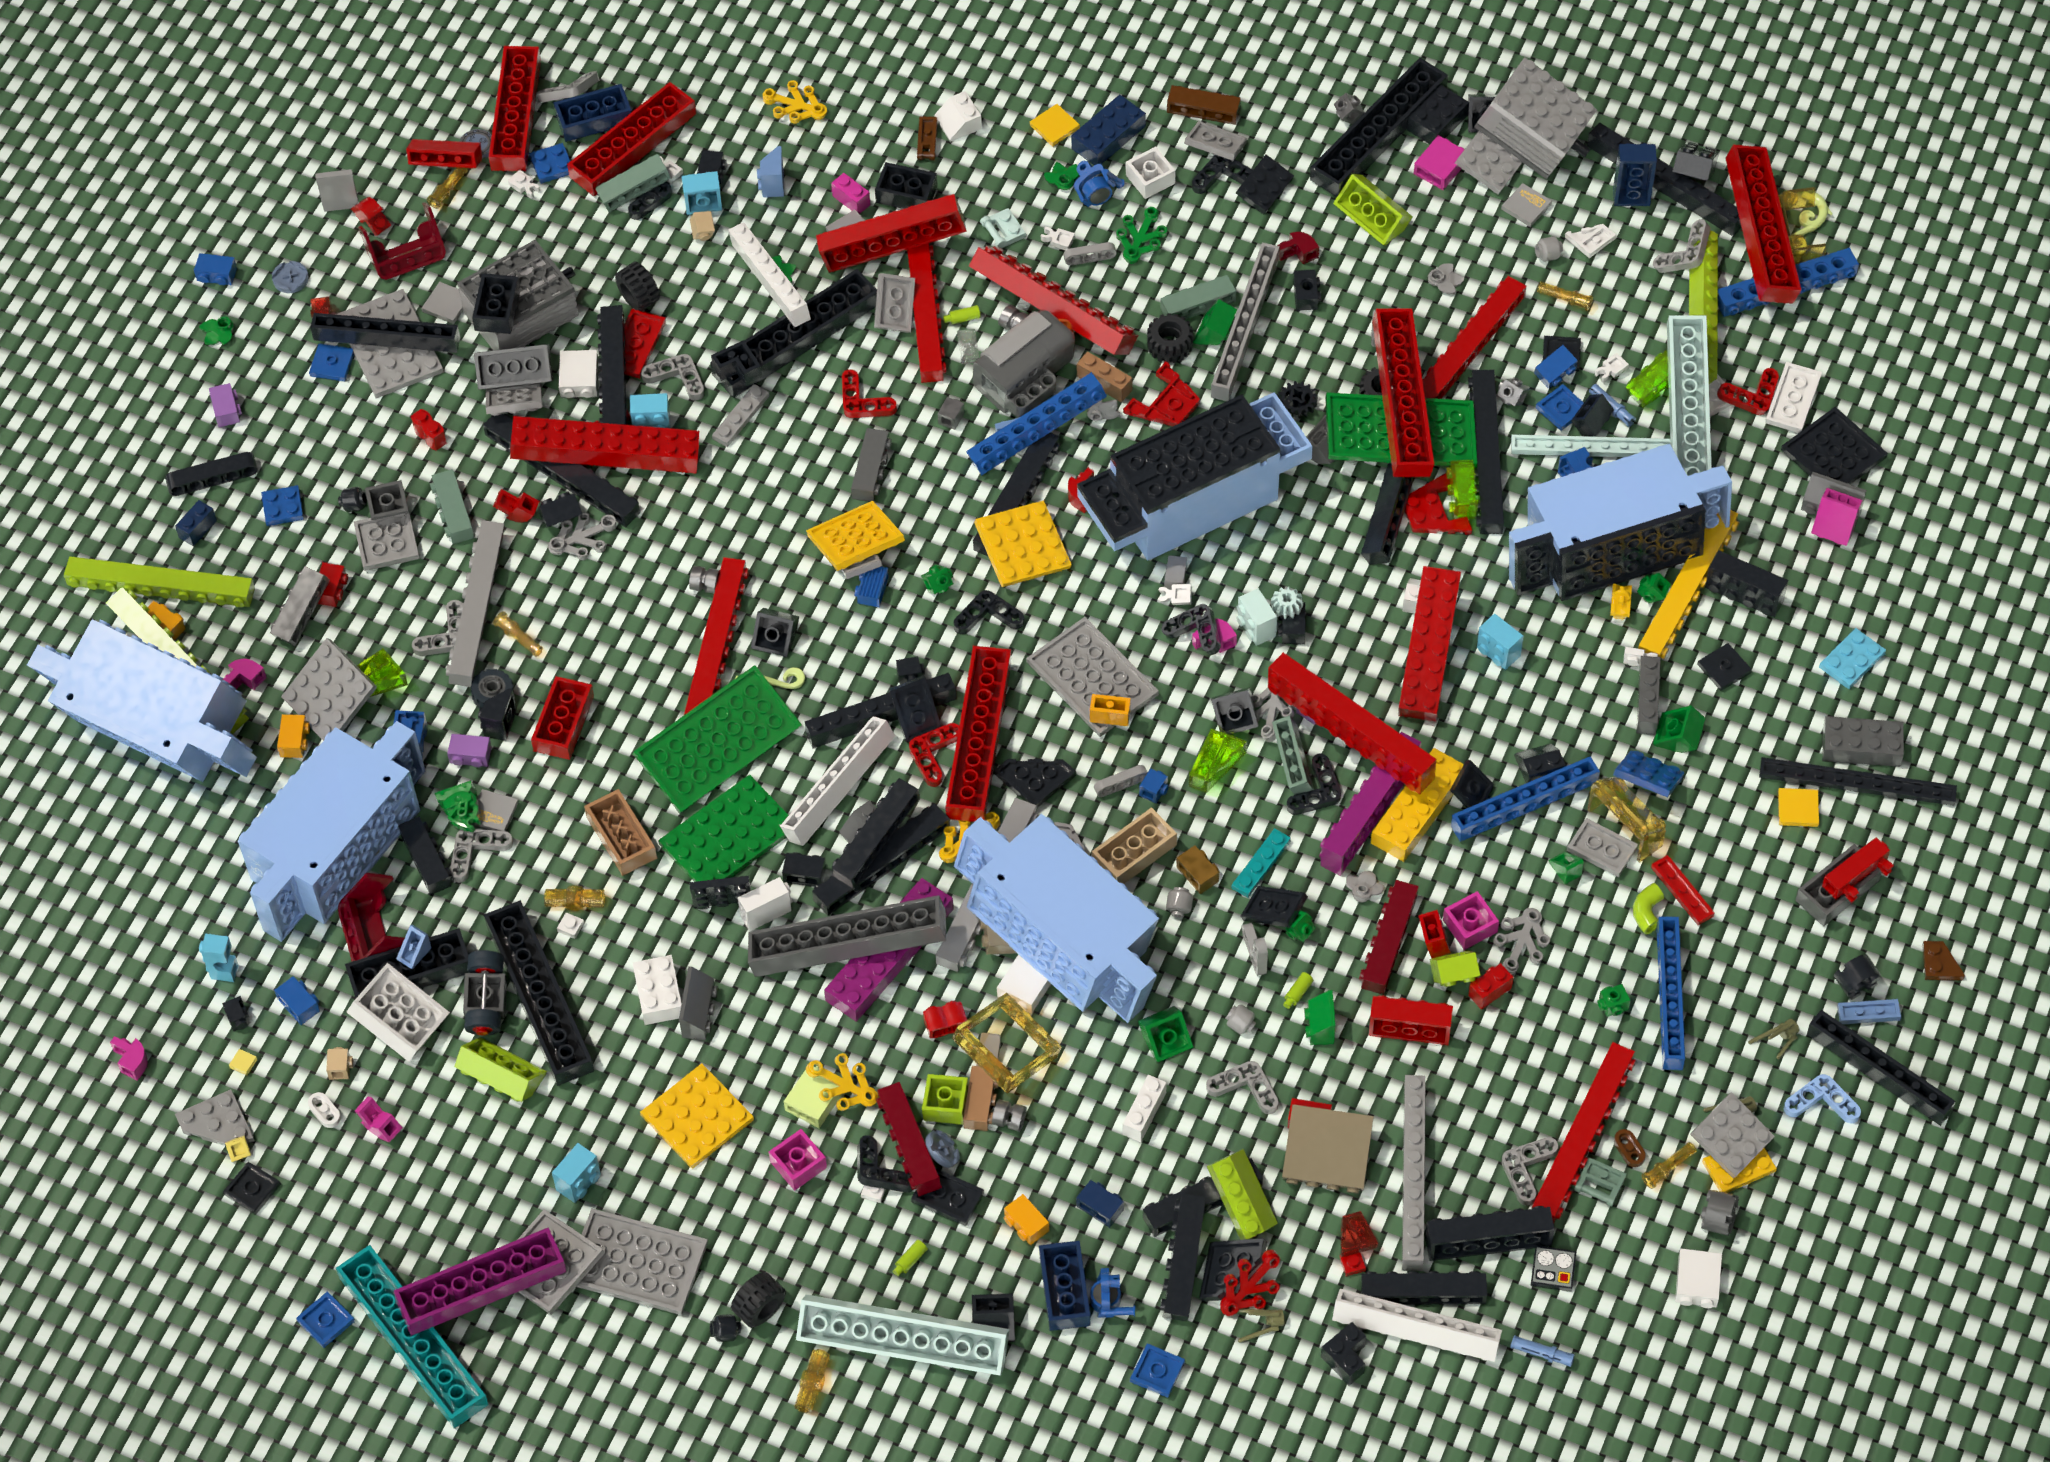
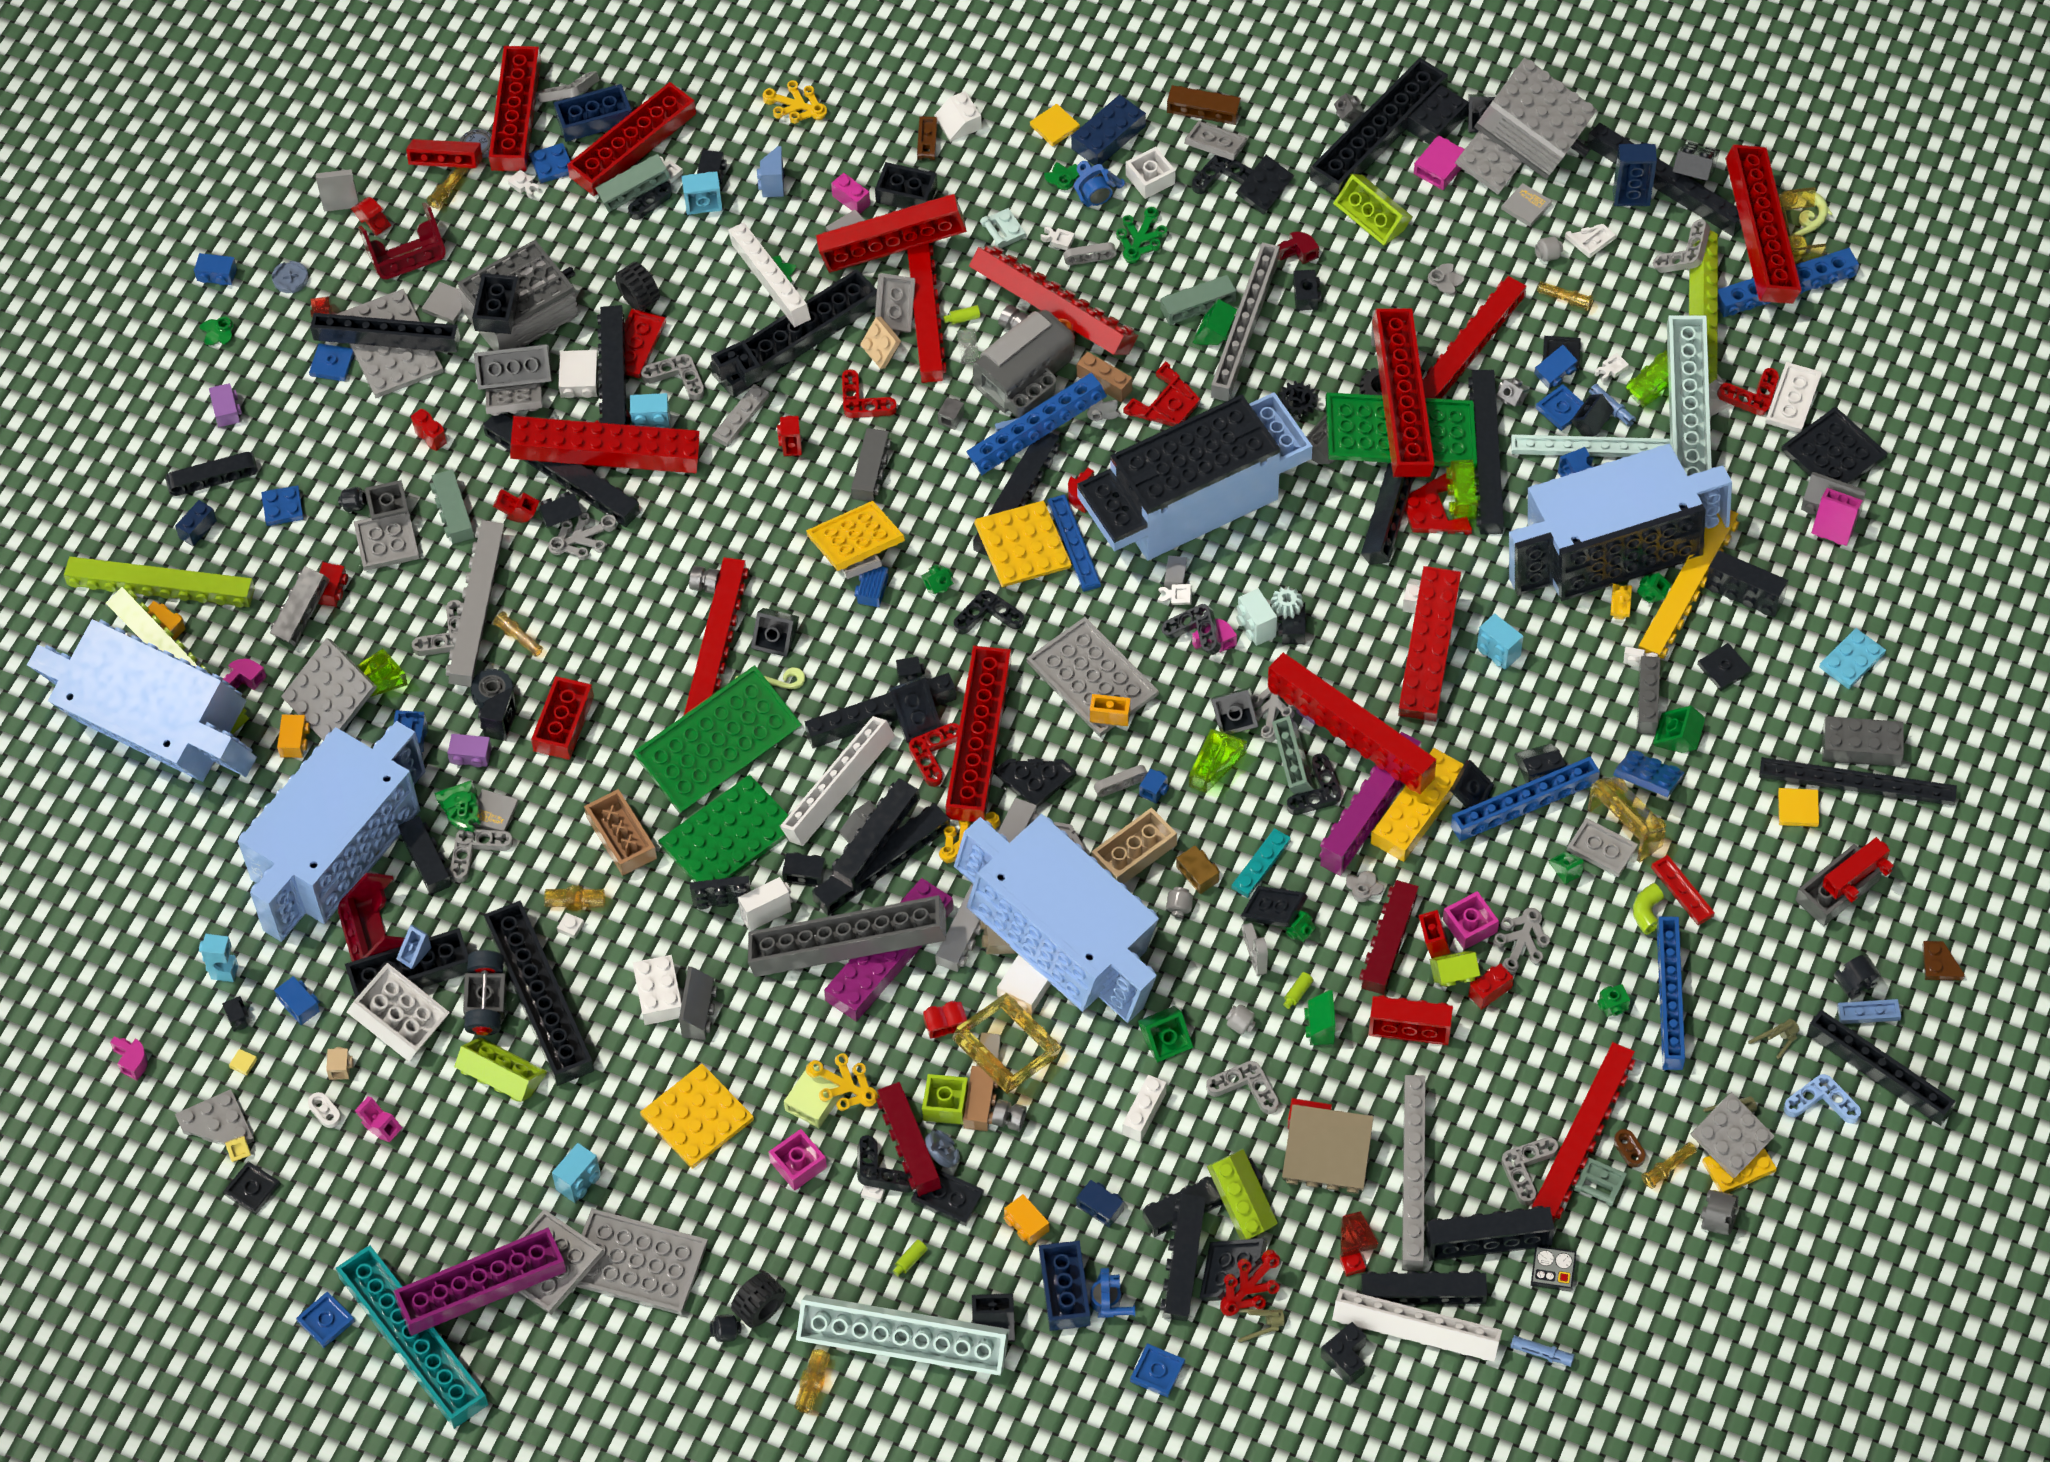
tan brick [690,211,715,241] -> none
black tyre [1147,313,1193,363] -> none
white brick [1675,1249,1722,1308] -> none
none -> red brick [777,415,802,456]
none -> tan plate [860,317,901,369]
none -> blue tile [1047,494,1101,592]

